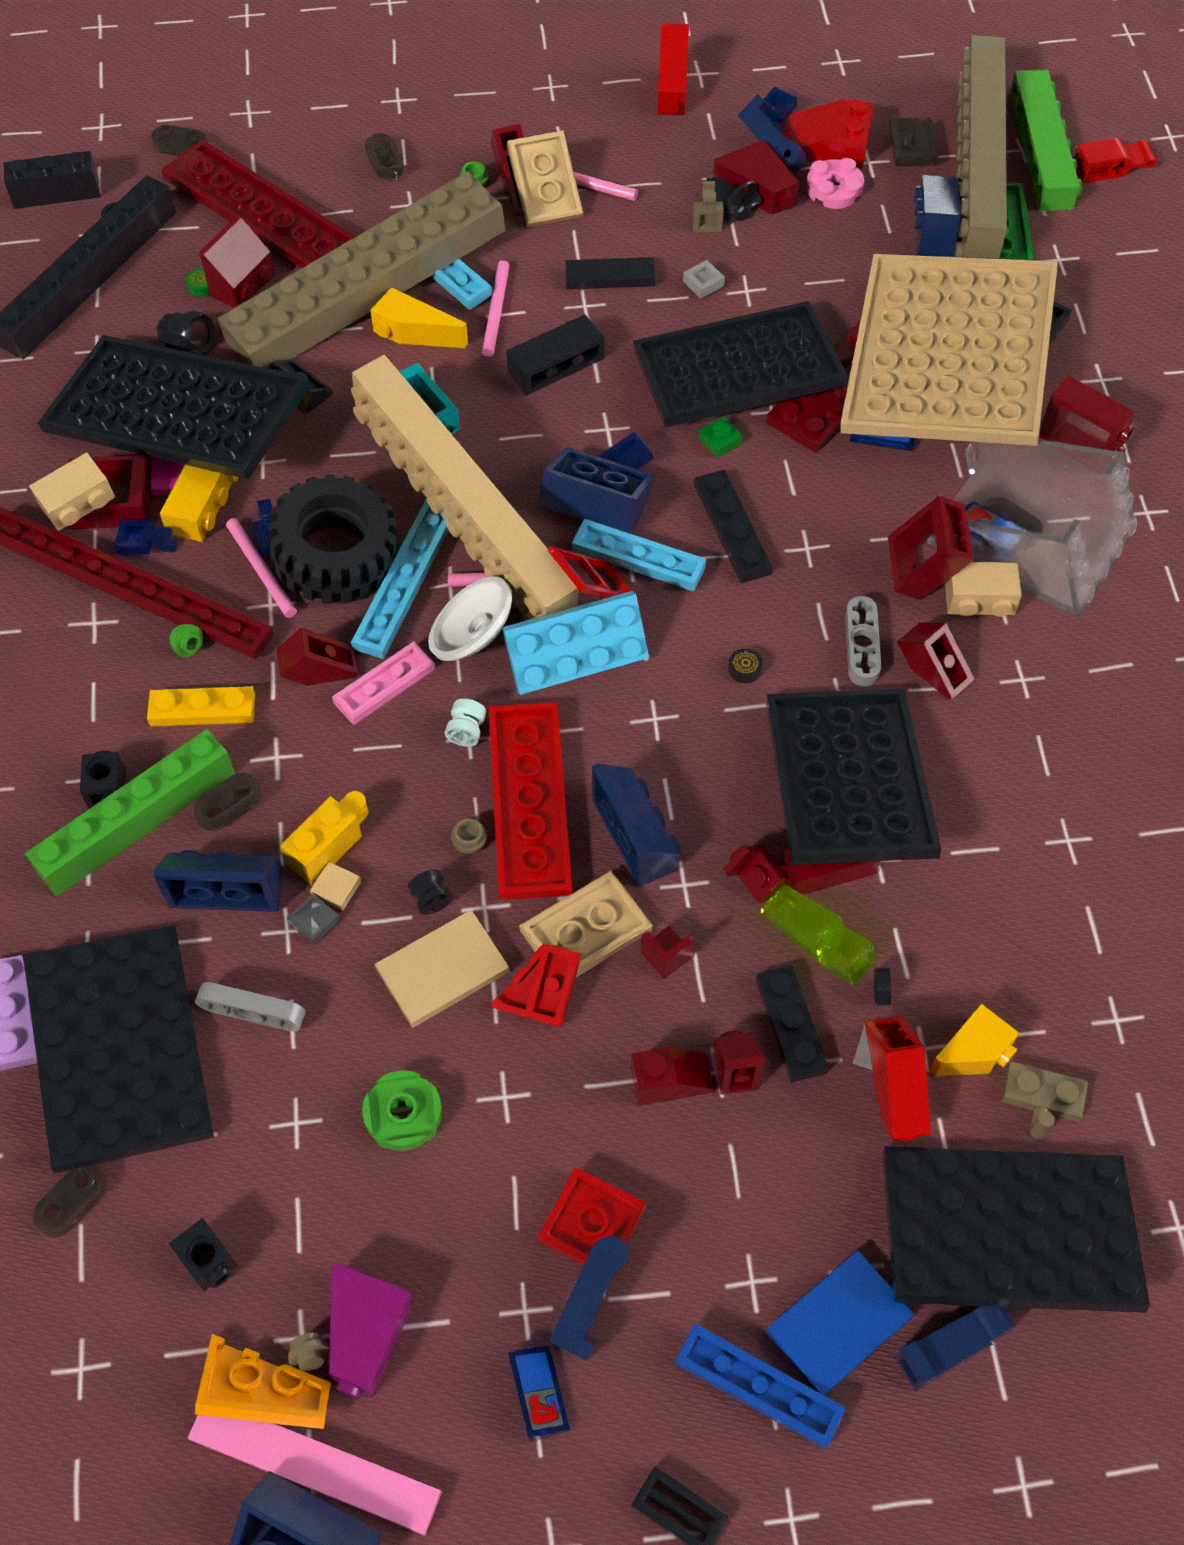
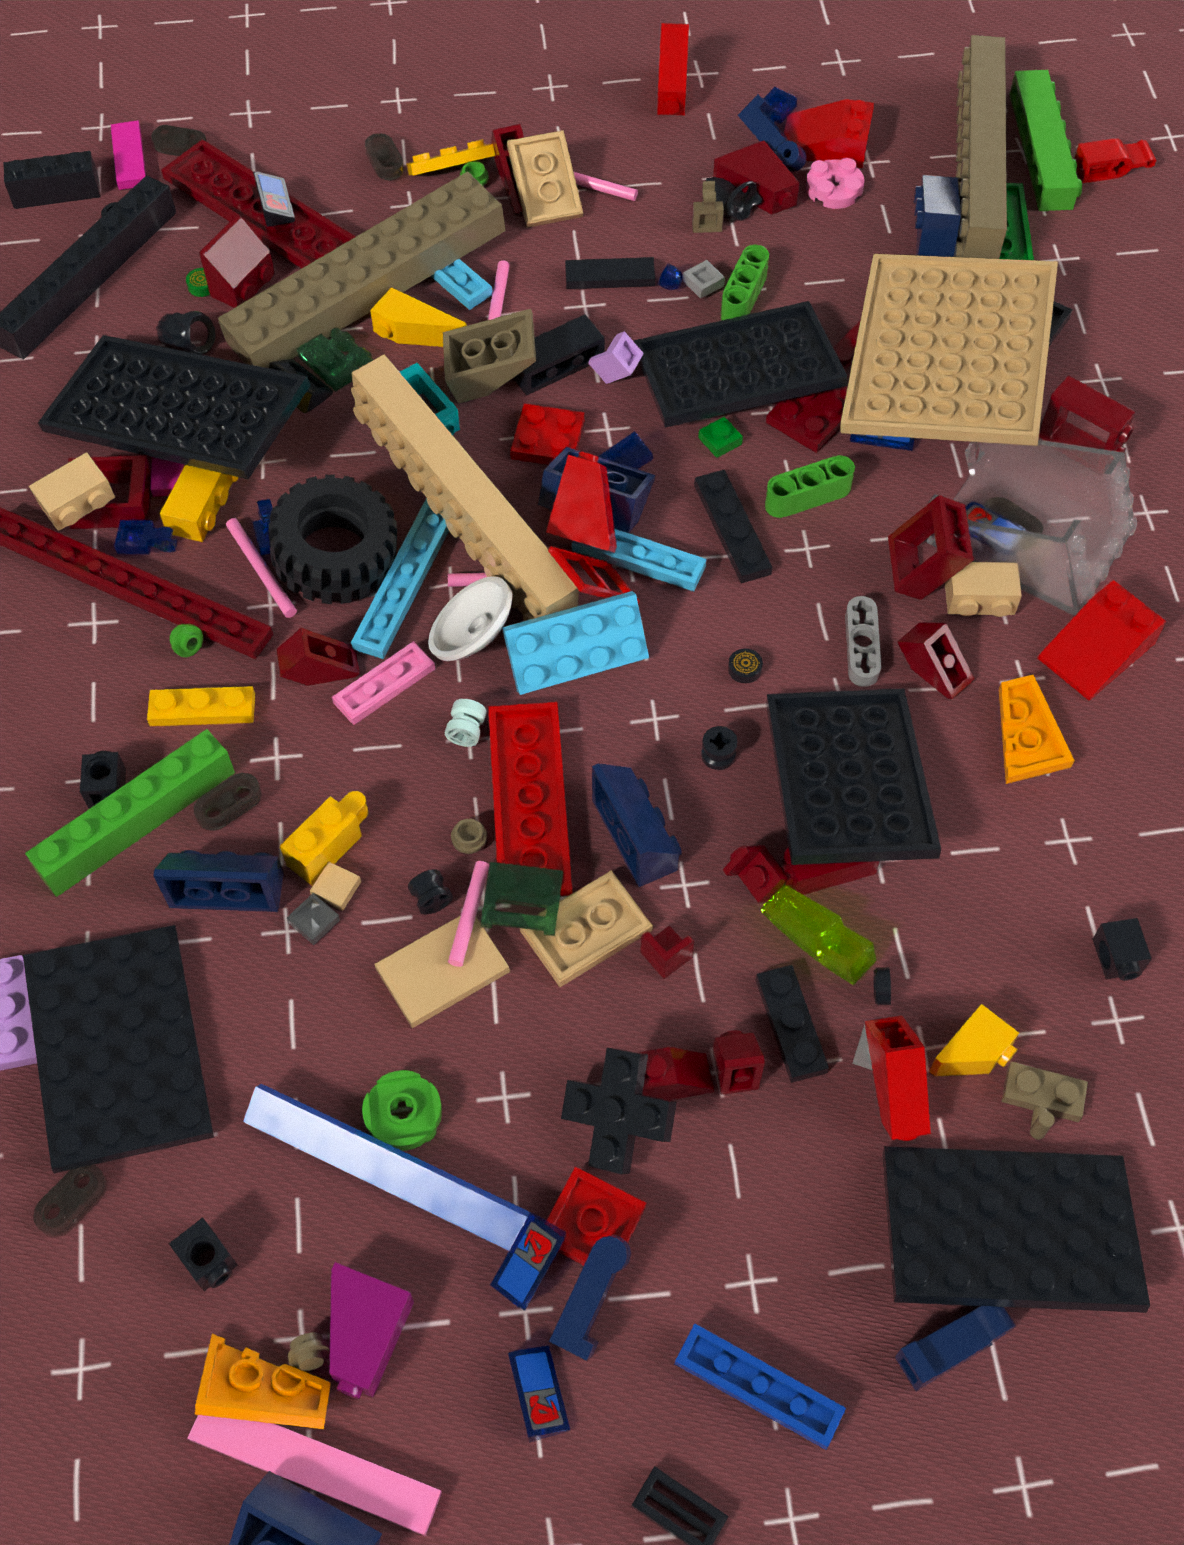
light grey beam [195,982,306,1032] -> none
red wing [491,943,582,1027] -> none
blue tile [765,1250,914,1396] -> none
clear smoke plate [889,117,938,167] -> none
none -> dark pink tile [110,121,146,190]
none -> tile [243,1084,541,1253]
none -> slope [253,172,296,227]
none -> clear green plate [297,327,373,392]
none -> yellow plate [406,139,495,176]
none -> dark tan slope [443,309,536,403]
none -> bright pink bar [448,861,490,967]
none -> clear green plate [481,862,563,936]
none -> slope [490,1212,566,1311]
none -> red plate [510,403,585,465]
none -> red slope [546,451,617,553]
none -> black plate [561,1047,677,1174]
none -> lavender panel [588,331,644,384]
none -> clear blue hinge [658,263,683,290]
none -> black wheel [701,726,738,770]
none -> bright green beam [721,244,769,320]
none -> bright green beam [765,455,855,518]
none -> light orange wing [999,675,1075,784]
none -> red slope [1037,580,1166,701]
none -> black brick [1092,918,1152,981]

